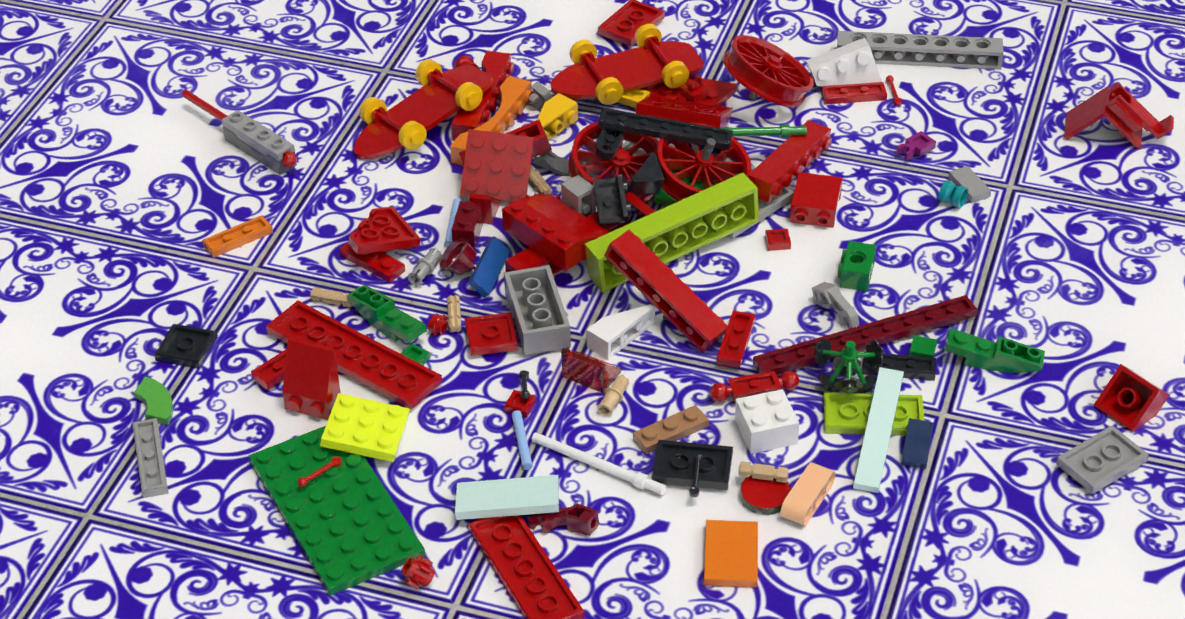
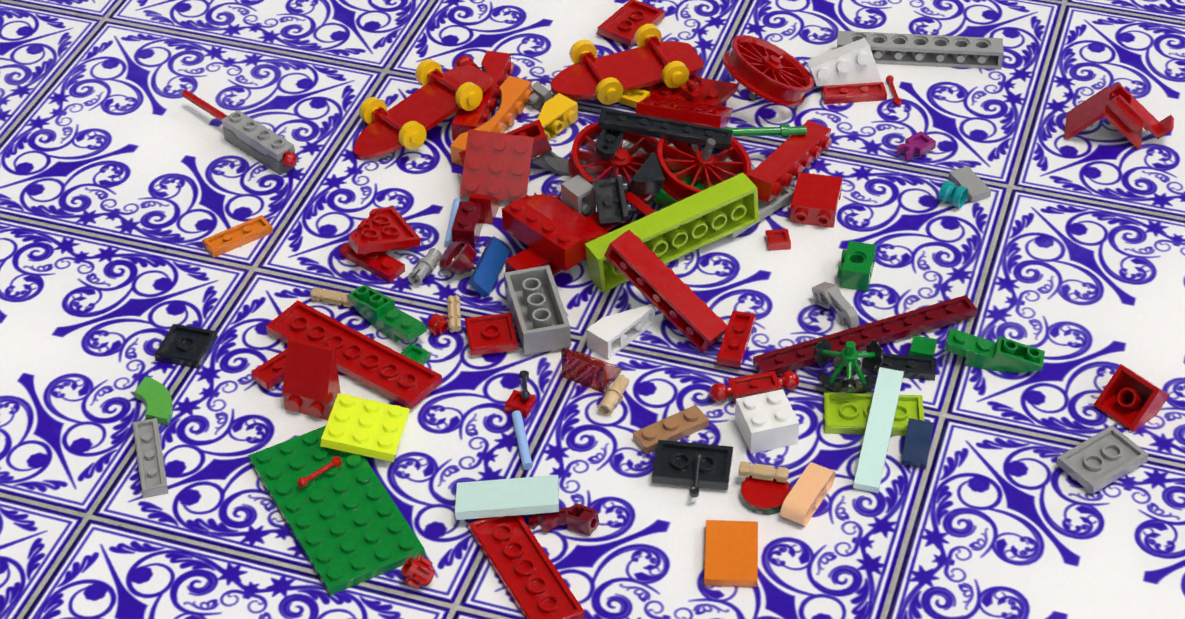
tan axle [529,165,551,195] -> none
white bar [532,432,666,495] -> none

